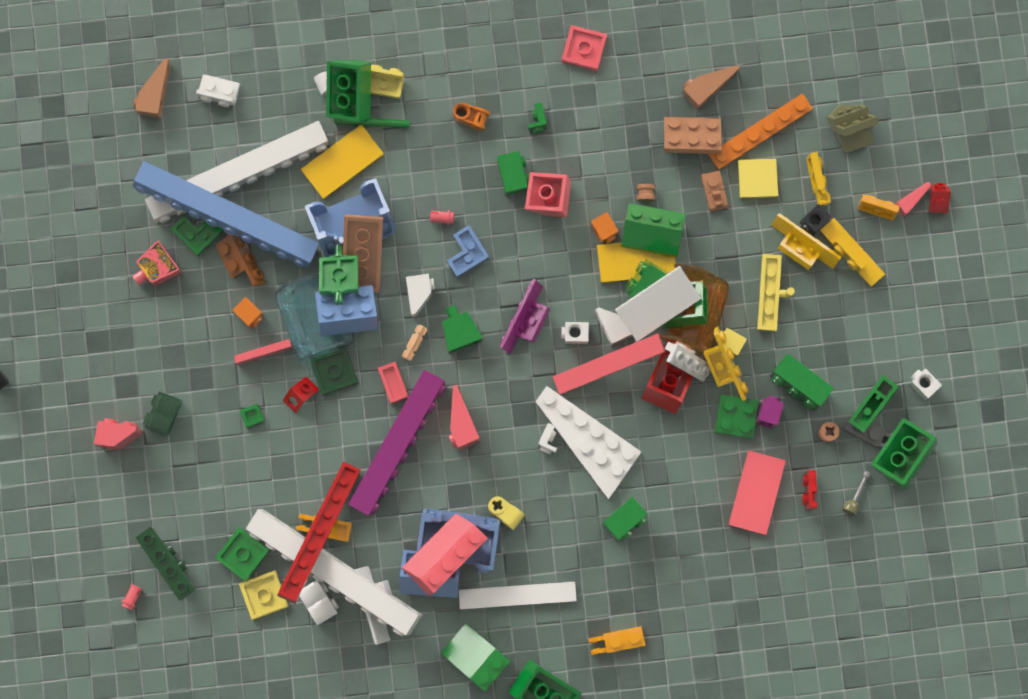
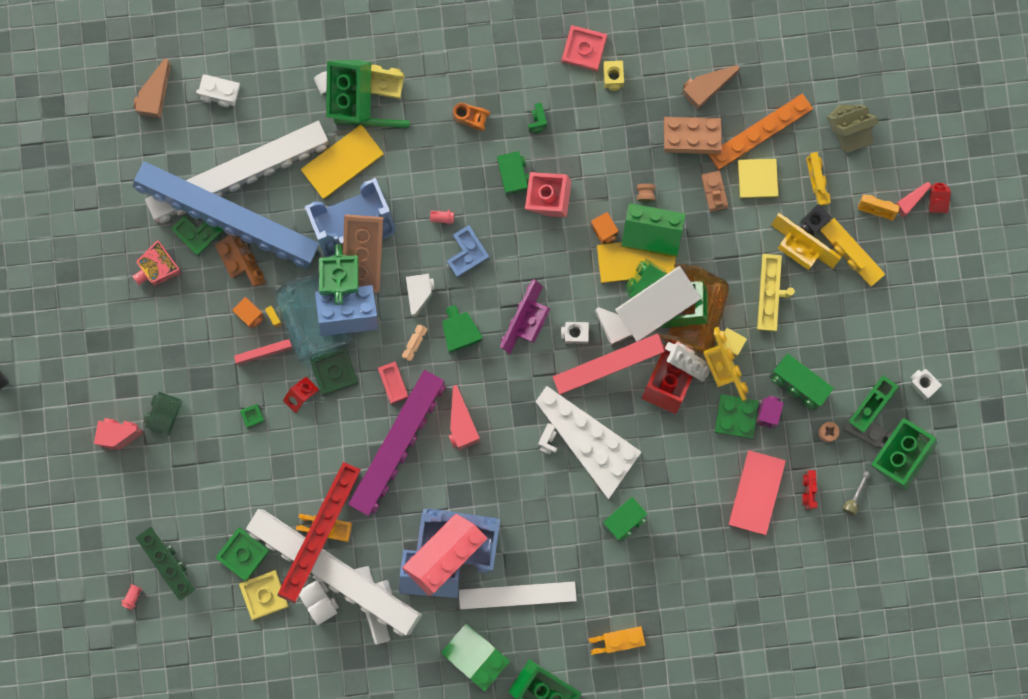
light yellow piece [488,497,525,531] -> none
none -> yellow tile [265,306,282,328]
none -> light yellow brick [603,61,624,91]

